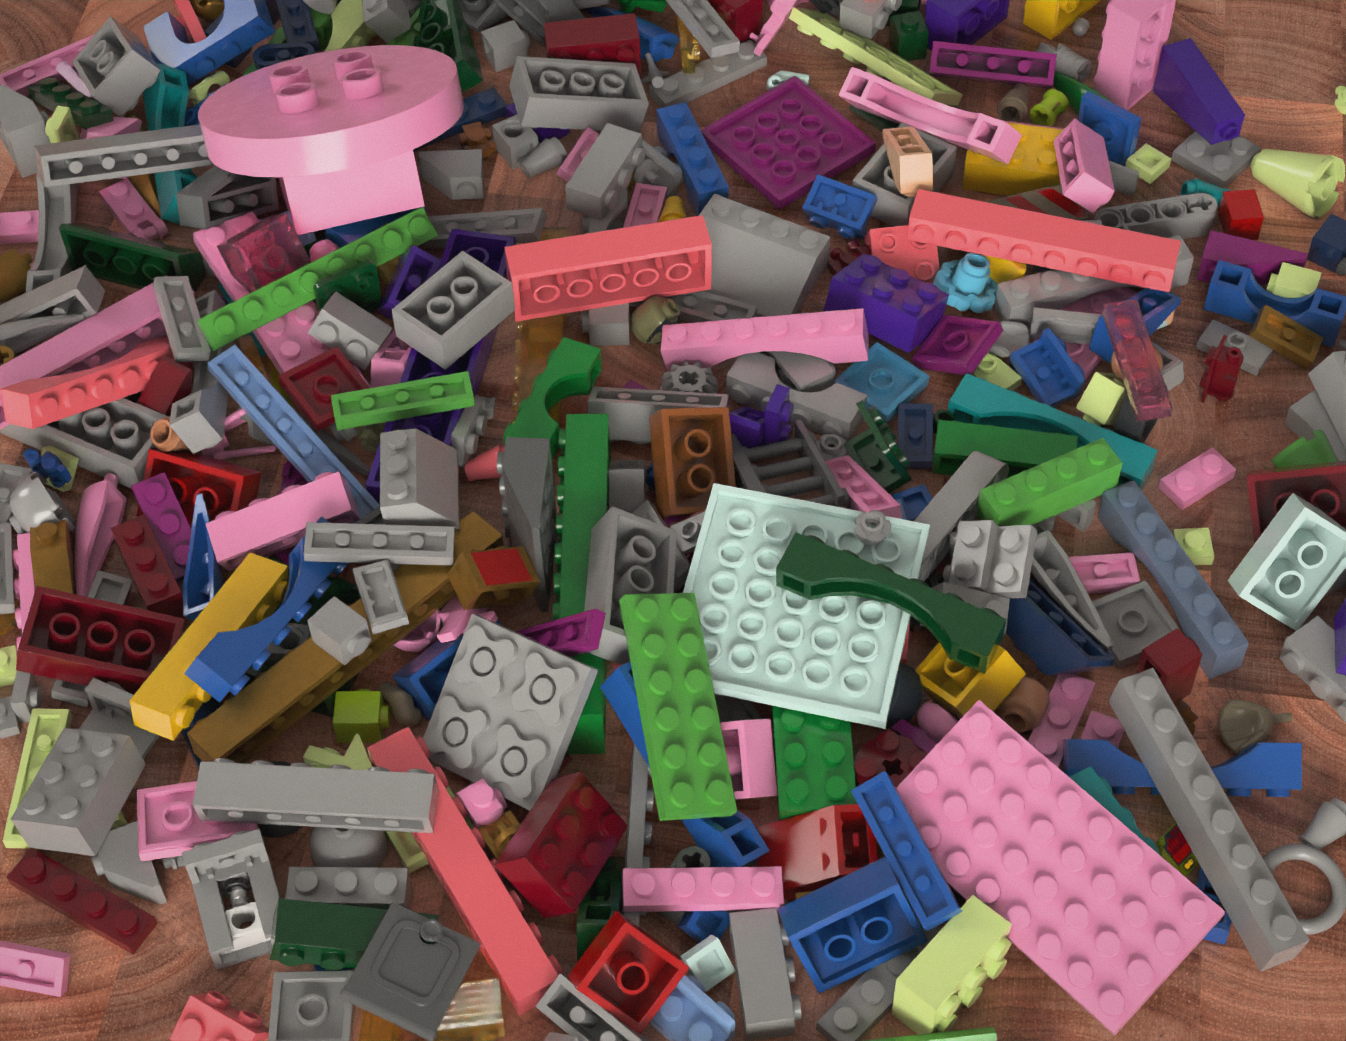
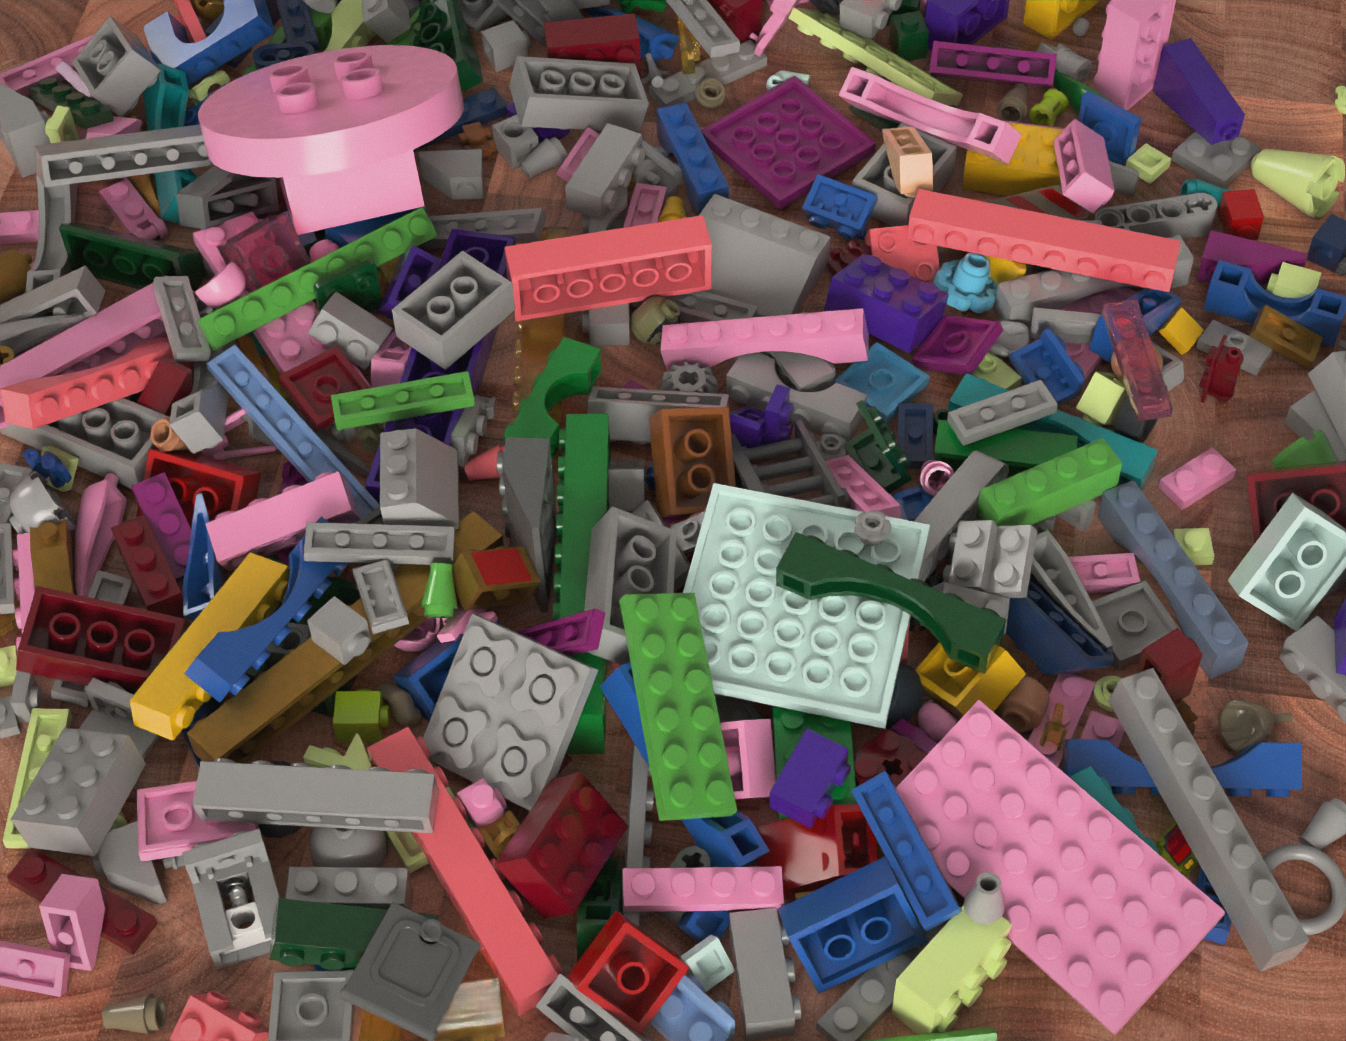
none -> bright pink slope [39,874,105,971]
none -> dark tan cone [102,993,167,1035]
none -> bright pink hair [195,261,246,308]
none -> bright green cone [421,563,458,618]
none -> dark tan plate [695,78,726,109]
none -> dark purple brick [770,728,851,828]
none -> bright pink cone [920,460,954,496]
none -> light grey plate [947,380,1058,446]
none -> light grey cone [964,872,1005,925]
none -> clear yellow hand [1039,703,1067,751]
none -> yellowish green plate [1093,676,1122,712]
none -> yellow tile [1158,307,1204,355]

